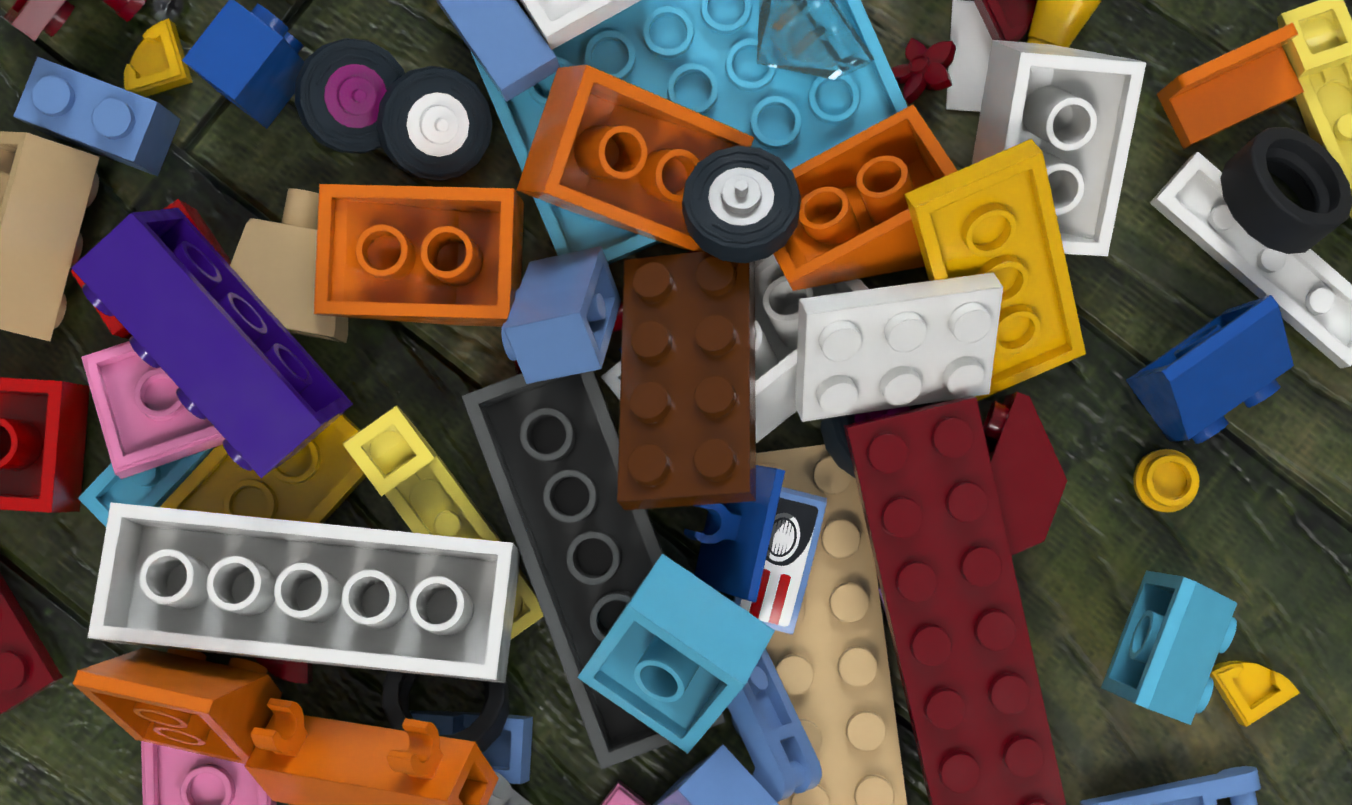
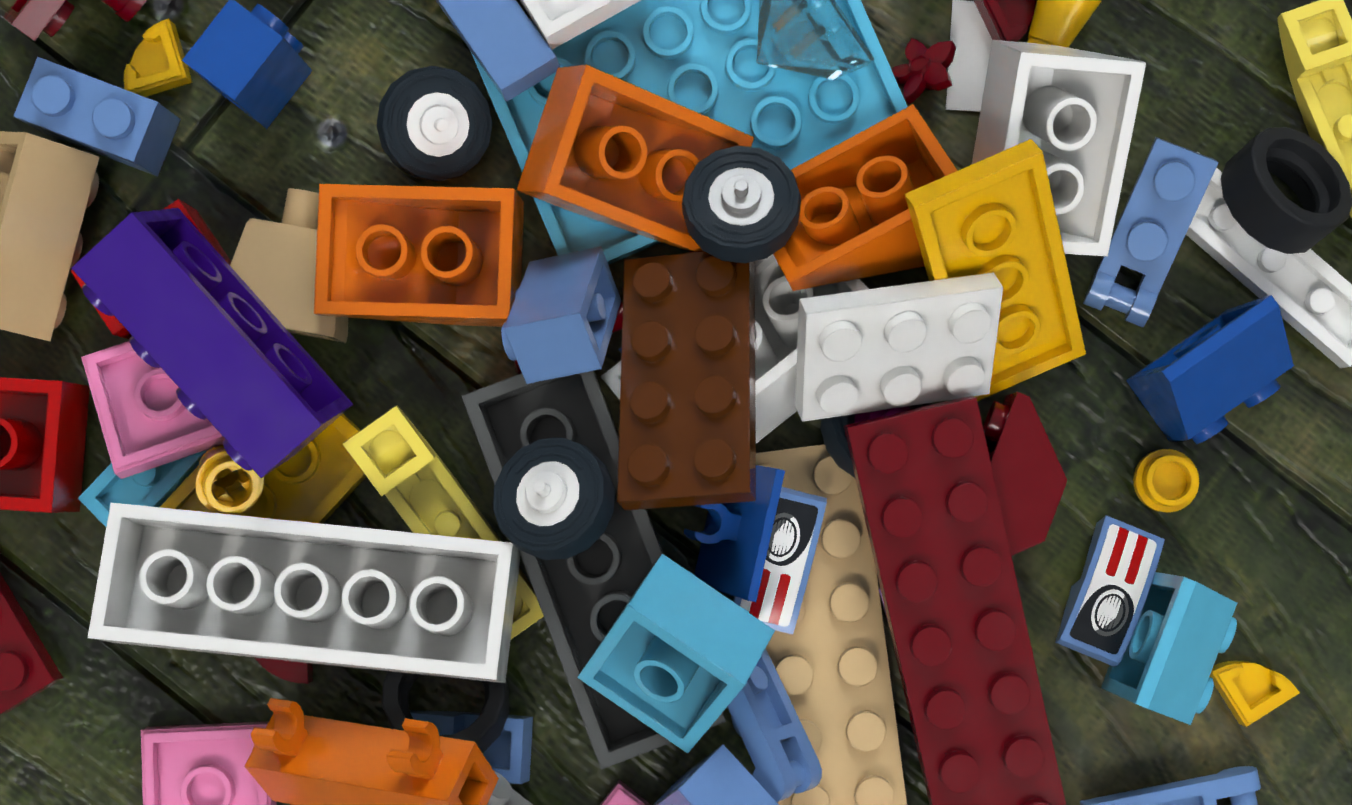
orange slope [73,648,282,764] -> none
black wheel [295,38,405,154] -> none
orange panel [1157,23,1304,149] -> none
none -> yellow cone [195,447,264,515]
none -> black wheel [493,437,615,560]
none -> slope [1055,515,1165,667]
none -> medium blue plate [1083,137,1219,327]

